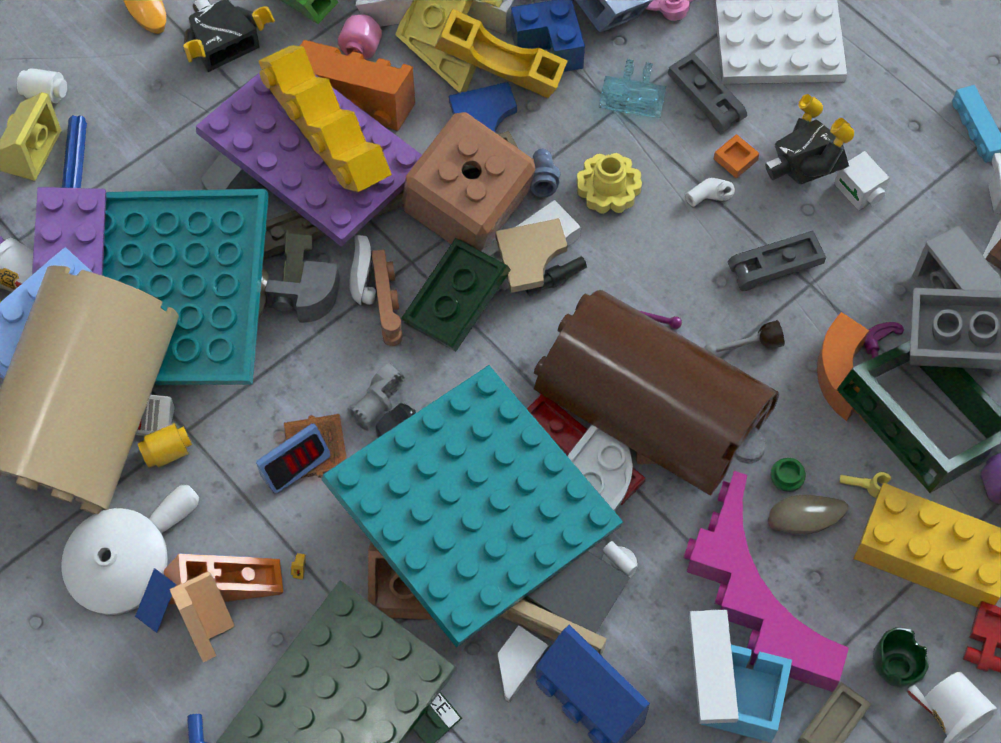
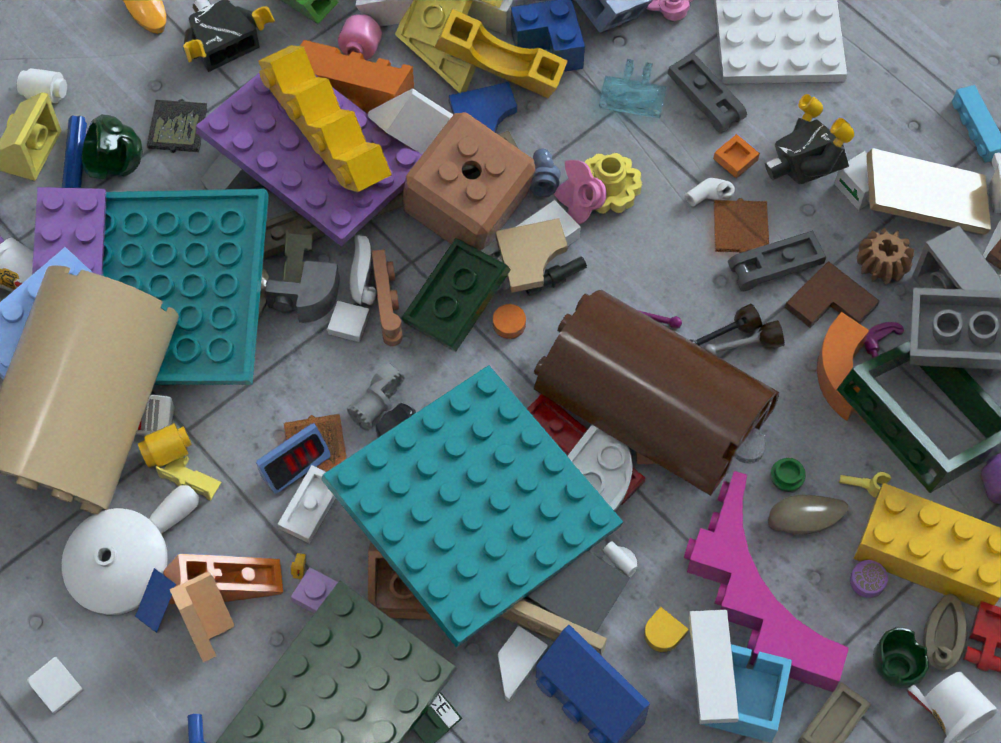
none -> white slope [27,657,83,714]
none -> dark green helmet [82,114,143,179]
none -> piece [147,99,208,153]
none -> light yellow piece [156,456,222,501]
none -> white plate [278,465,336,544]
none -> lavender plate [291,567,338,613]
none -> white tile [327,301,370,342]
none -> white slope [368,88,453,154]
none -> orange tile [493,304,526,339]
none -> bright pink plate [554,160,606,224]
none -> yellow tile [644,607,689,652]
none -> hinge [689,303,762,346]
none -> clear orange piece [713,198,769,253]
none -> reddish brown tile [785,261,880,328]
none -> medium lavender tile [850,560,888,598]
none -> medium nougat gear [857,227,914,285]
none -> tile [866,148,991,235]
none -> dark tan arm [923,594,967,670]

